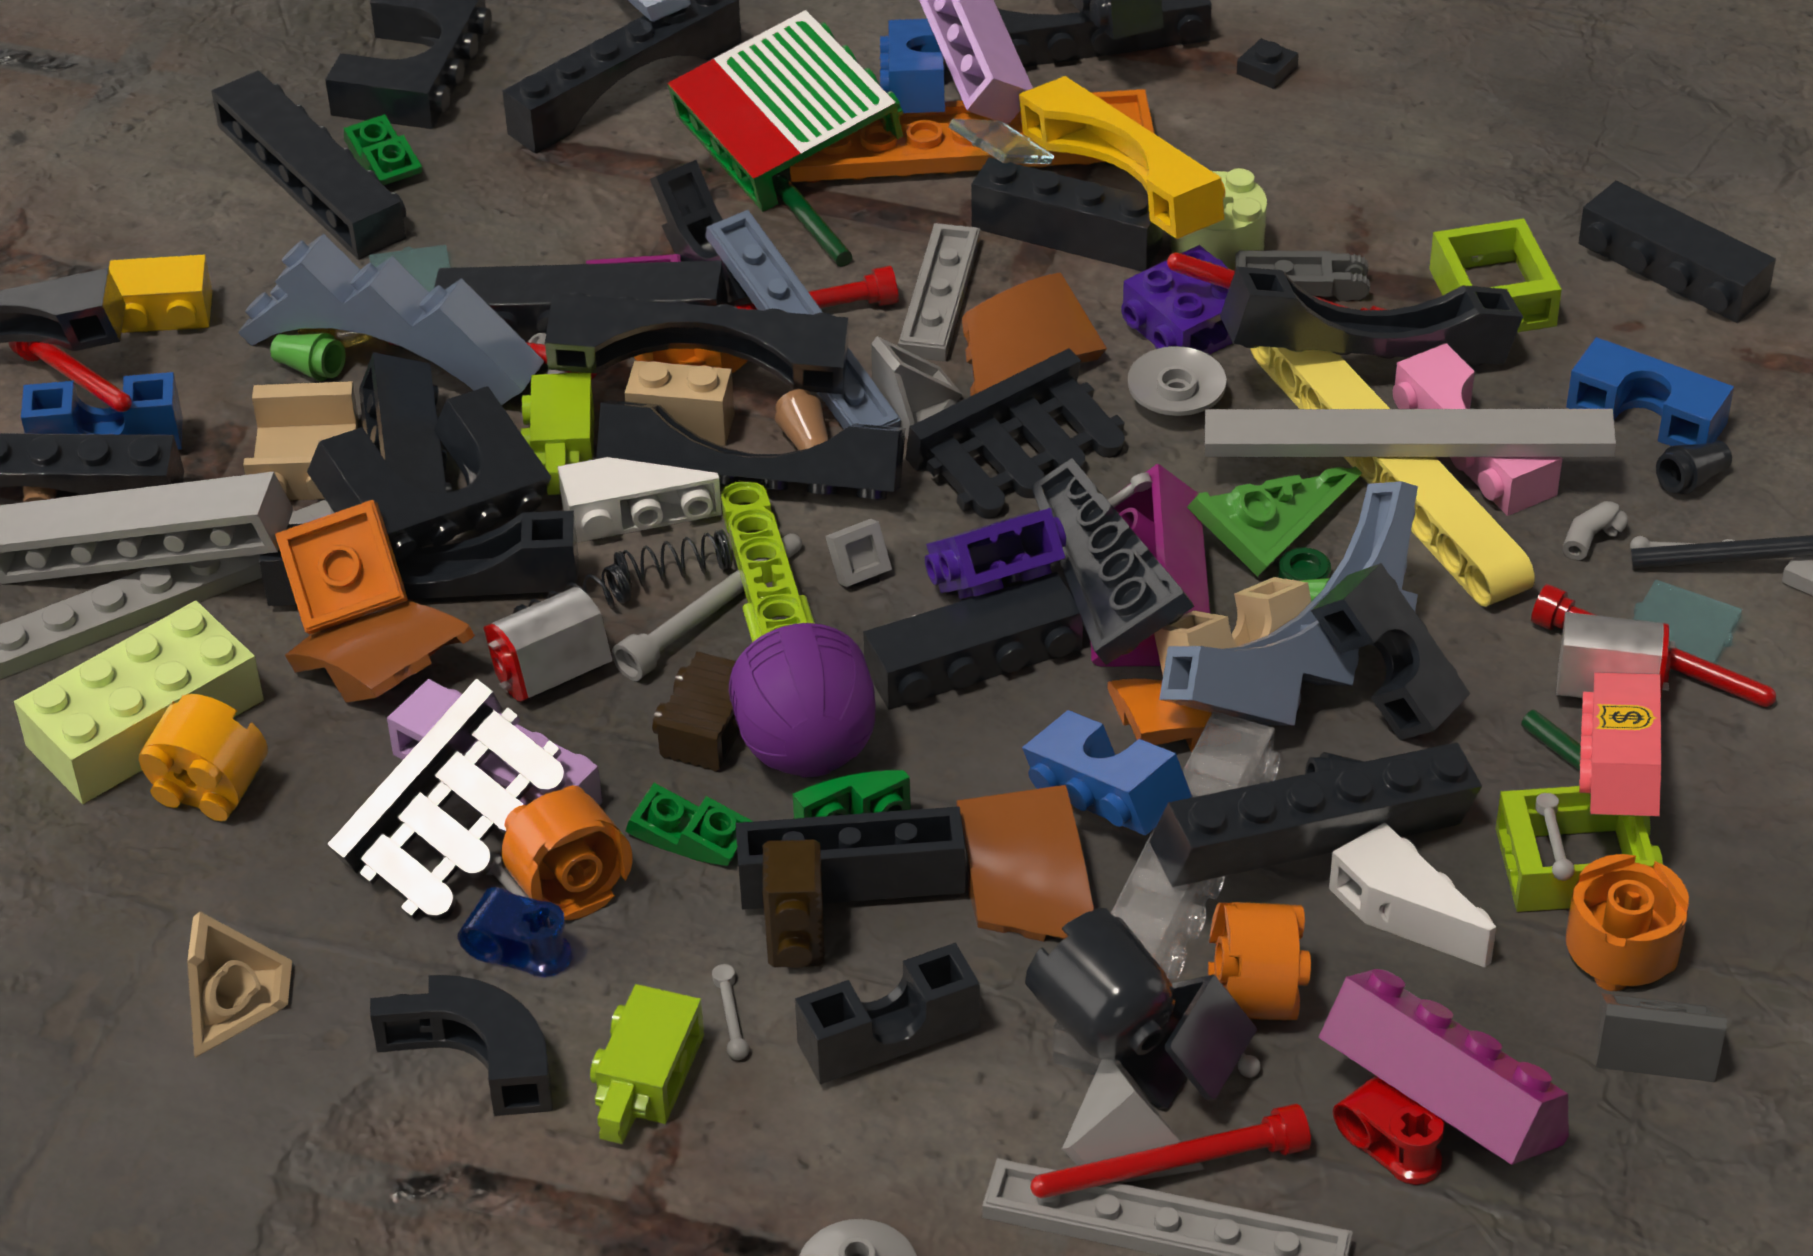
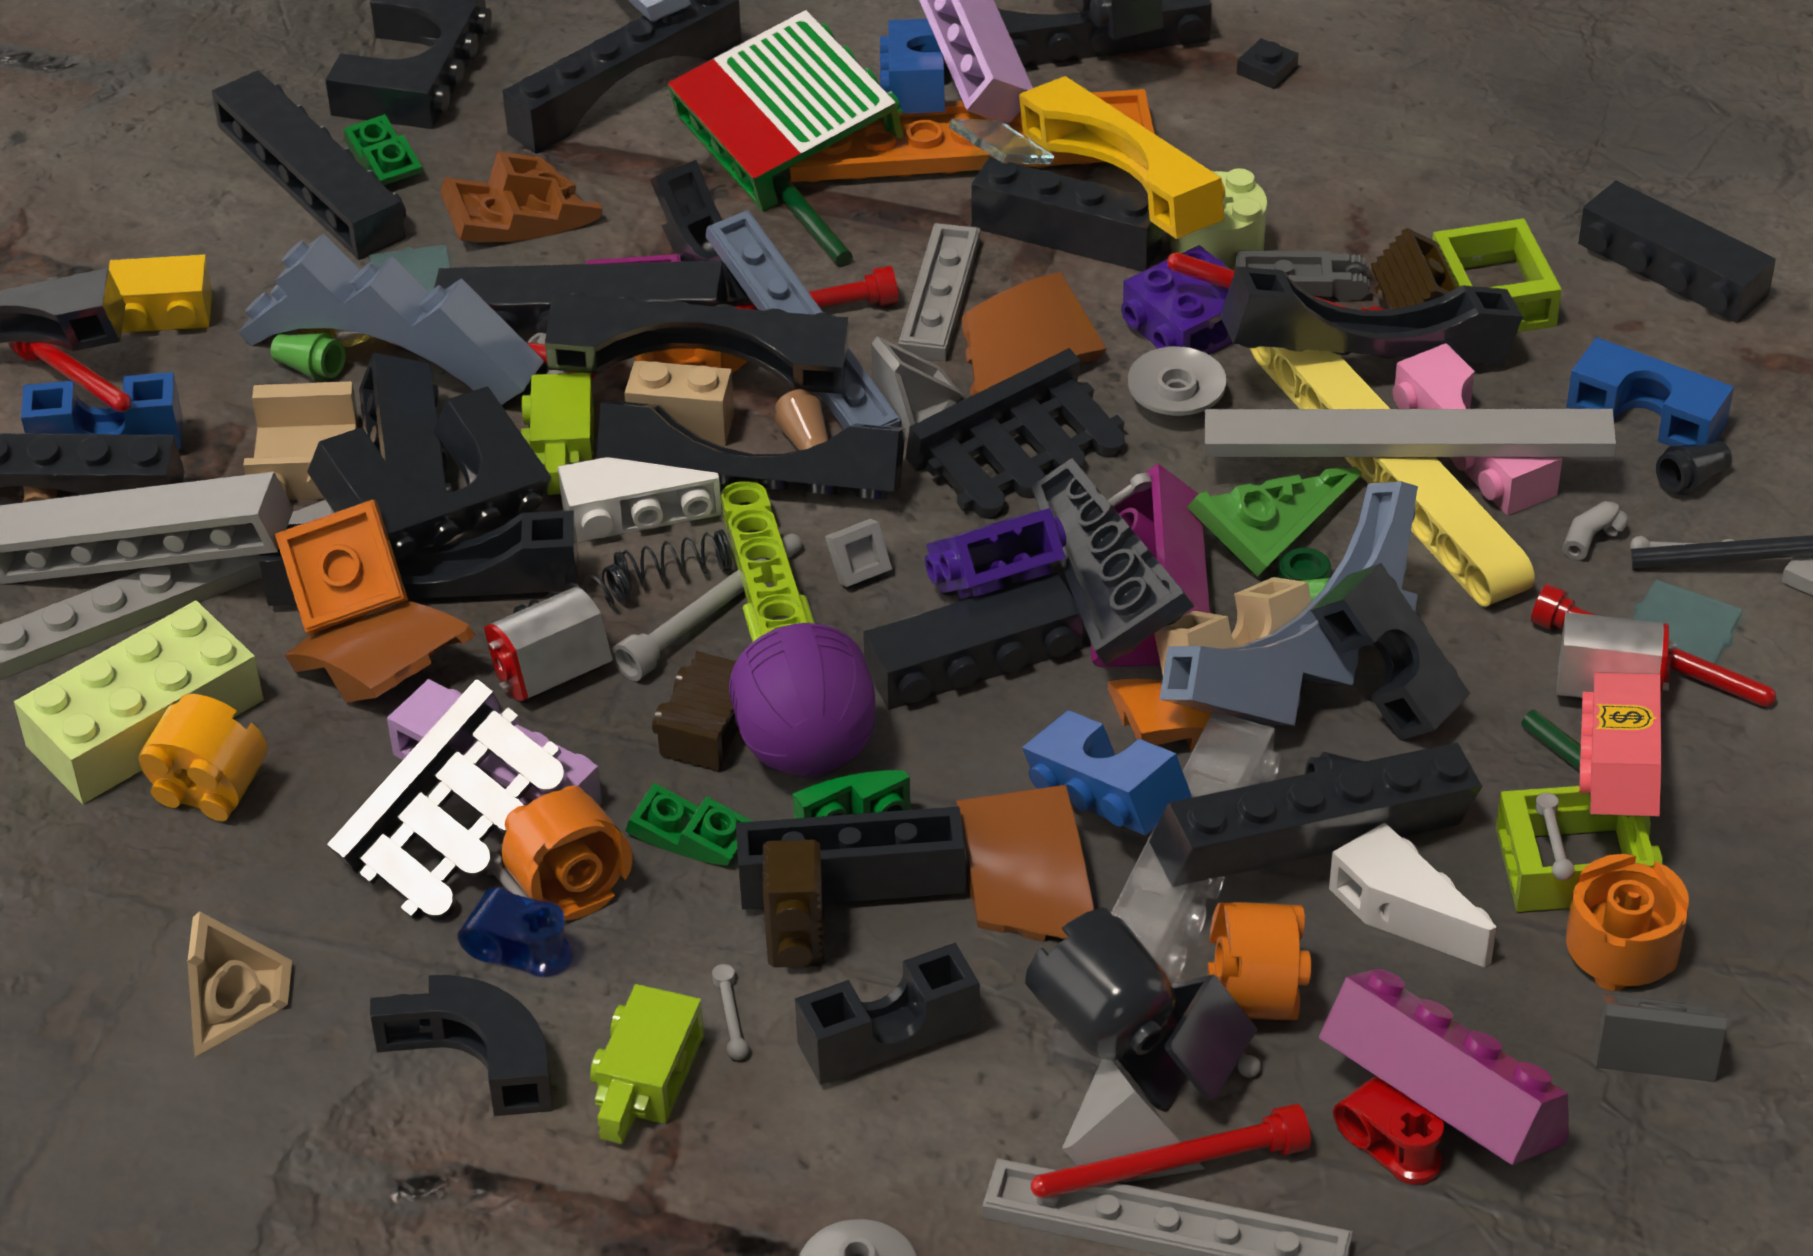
none -> dark orange slope [440,151,603,242]
none -> dark brown brick [1371,228,1459,310]

